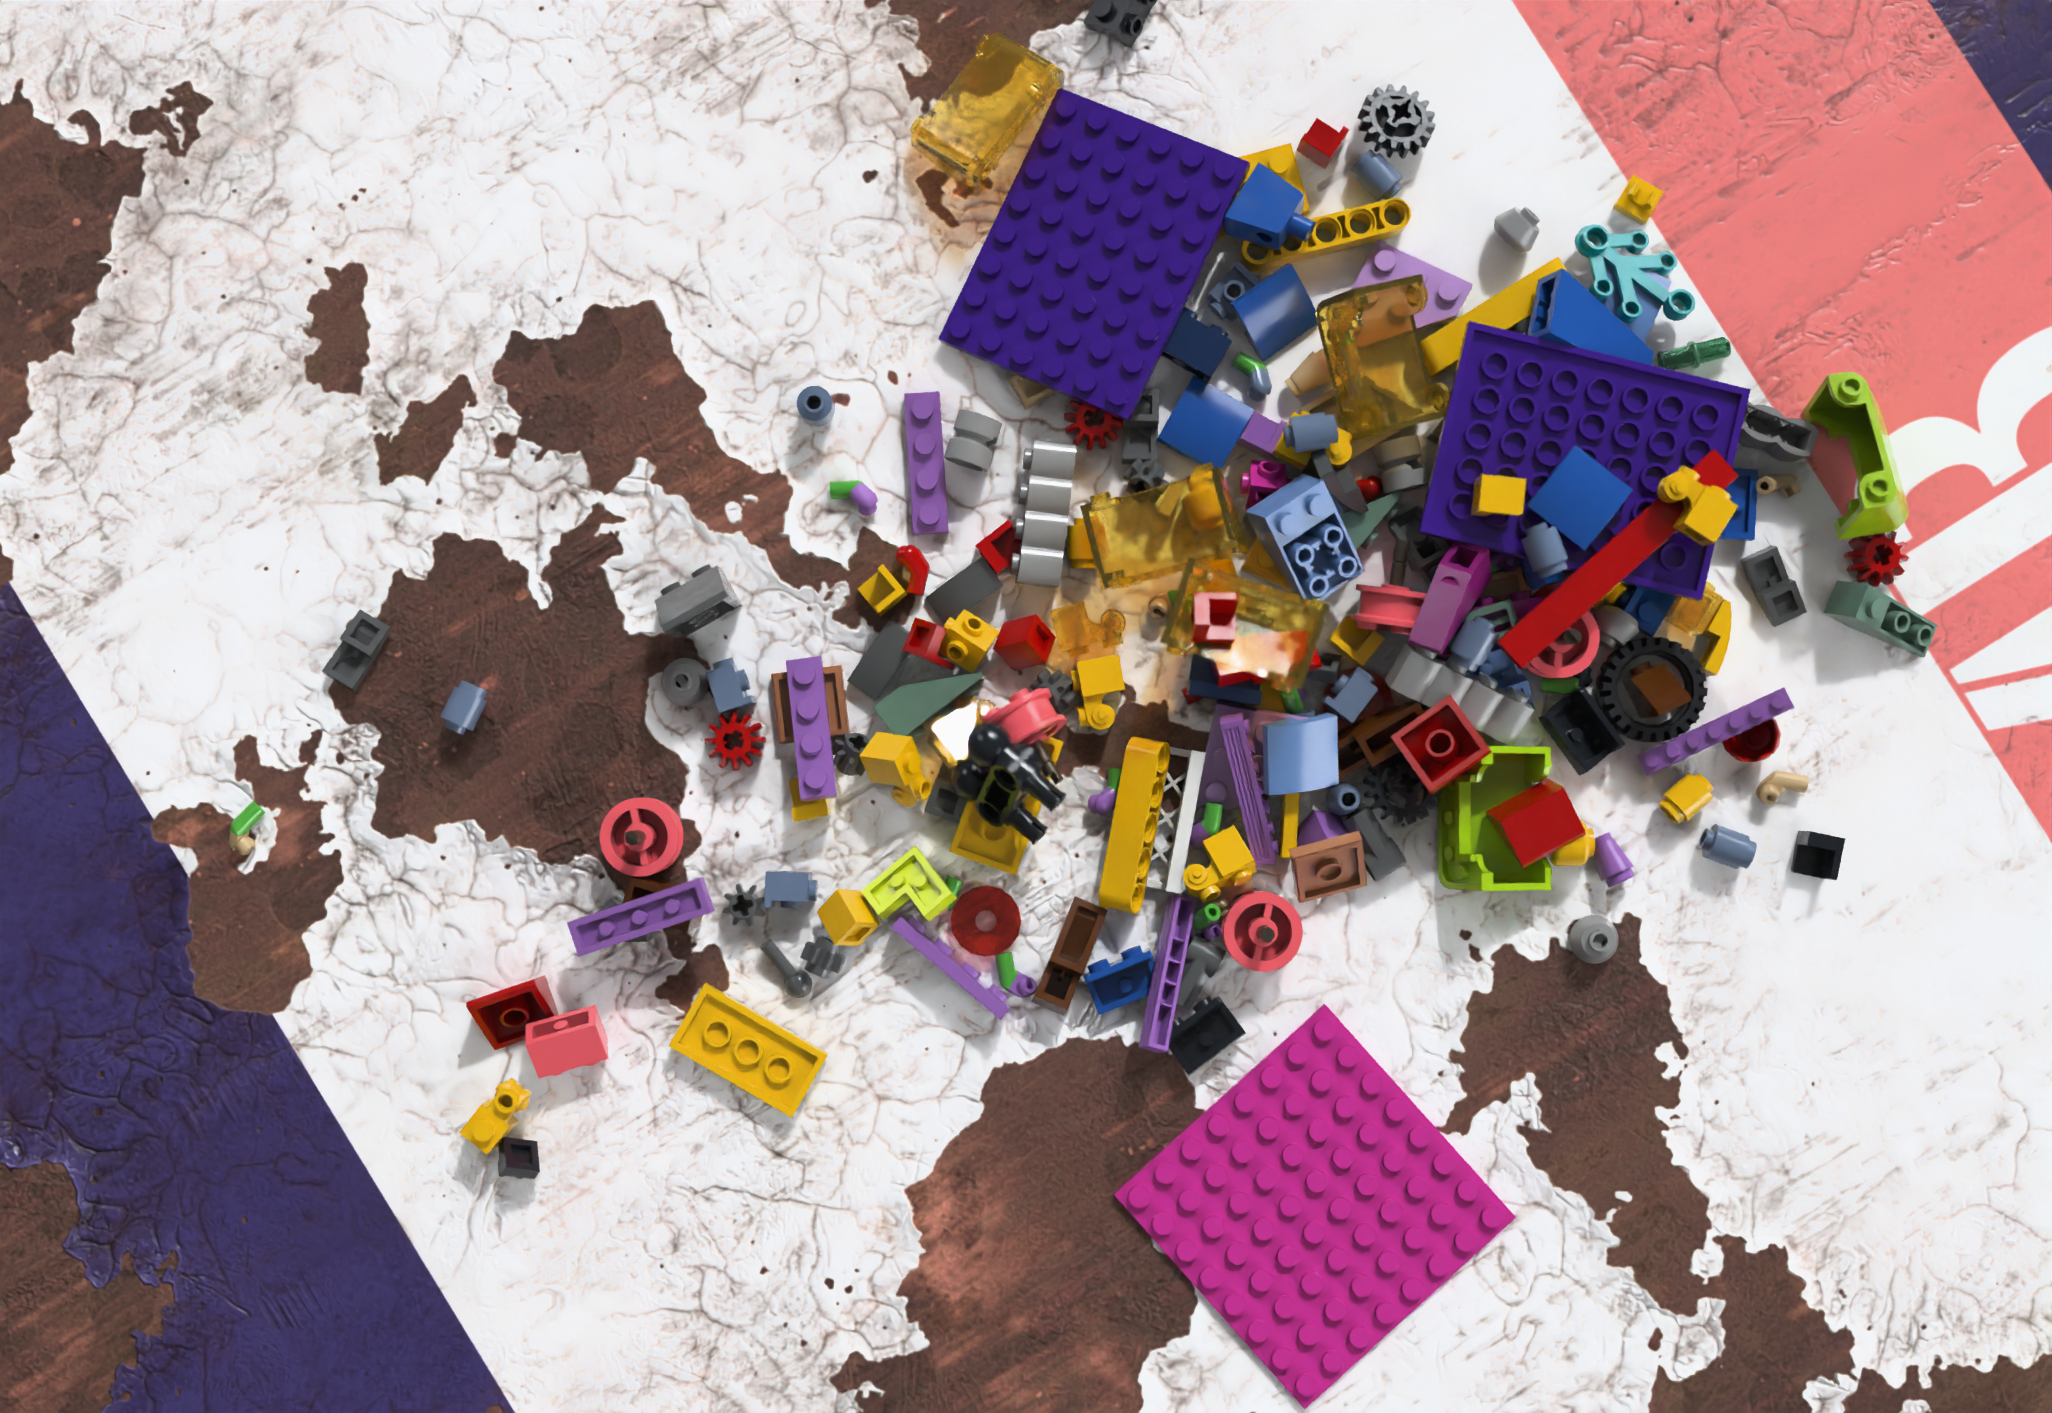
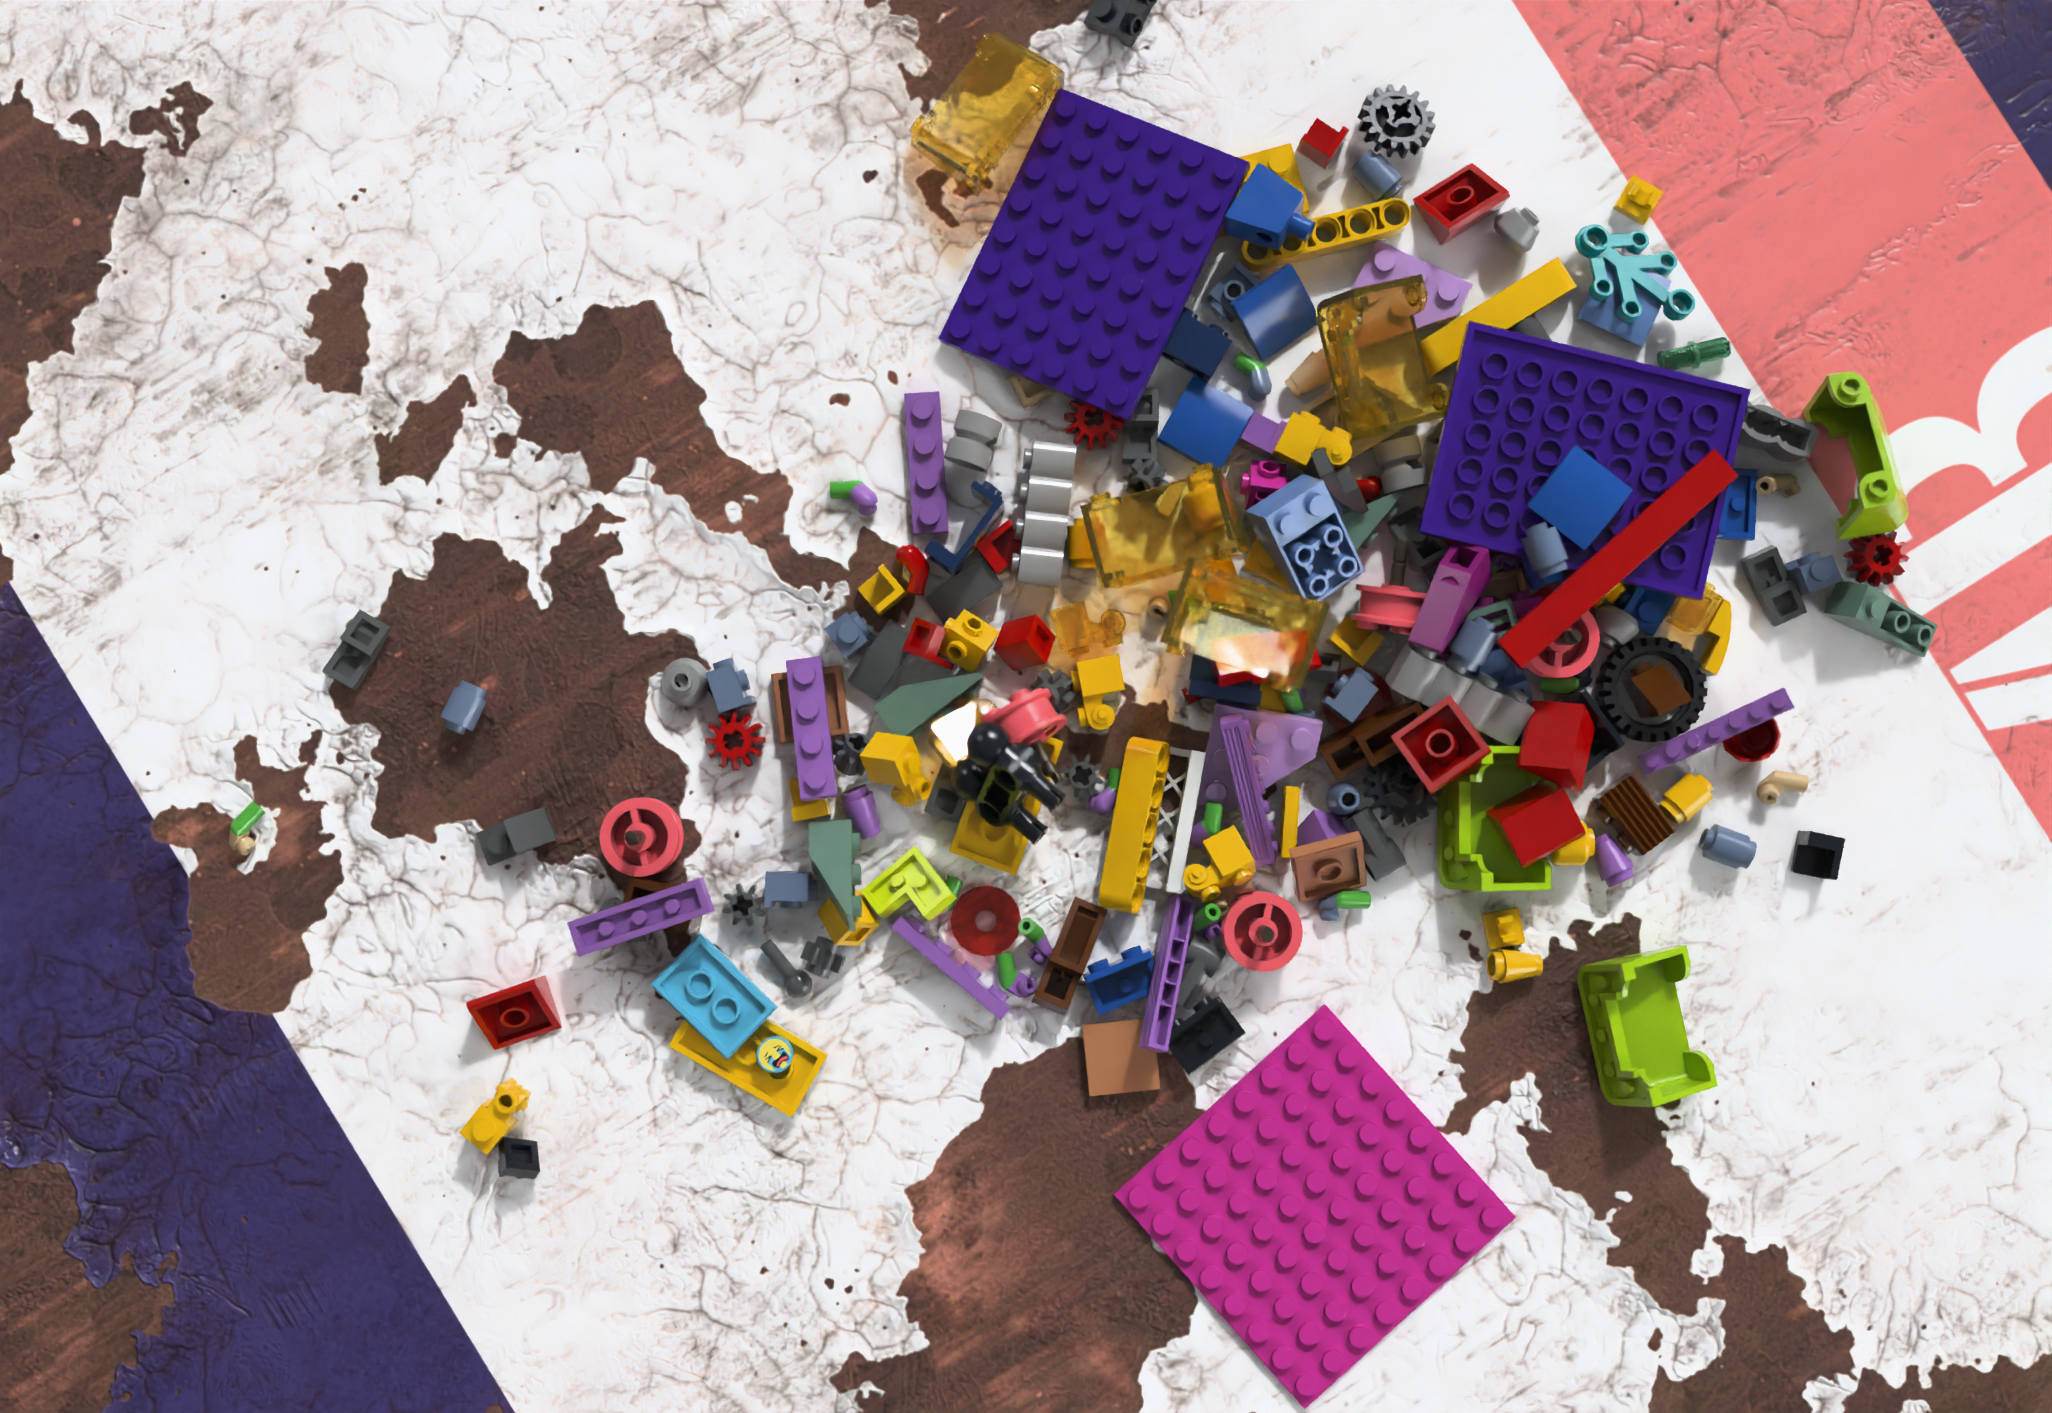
coral brick [525,1005,608,1079] -> none
slope [655,564,742,640] -> none
sand blue brick [797,386,835,427] -> none
panel [1190,592,1238,643] -> none
medium blue slope [1262,713,1339,795] -> none
sand blue brick [1283,412,1338,454] -> none
yellow panel [1471,474,1526,517] -> none
blue slope [1527,268,1654,365] -> none
light grey cone [1569,915,1618,964] -> none
yellow brick [1657,466,1738,547] -> none
none -> dark grey slope [476,807,557,866]
none -> medium azure tile [650,933,778,1060]
none -> tile [757,1036,794,1073]
none -> sand green slope [808,819,862,932]
none -> sand blue brick [824,611,876,660]
none -> medium lavender cone [840,784,881,840]
none -> dark blue panel [924,480,1005,577]
none -> arm [1018,918,1053,965]
none -> dark grey gear [1061,754,1103,797]
none -> nougat tile [1082,1018,1160,1096]
none -> arm [1318,891,1371,921]
none -> red slope [1413,163,1510,246]
none -> yellow tile [1481,907,1525,950]
none -> yellow cone [1486,948,1543,984]
none -> red slope [1516,700,1595,793]
none -> lime windscreen [1577,945,1718,1107]
none -> reddish brown brick [1592,773,1676,856]
none -> sand blue brick [1784,551,1843,596]

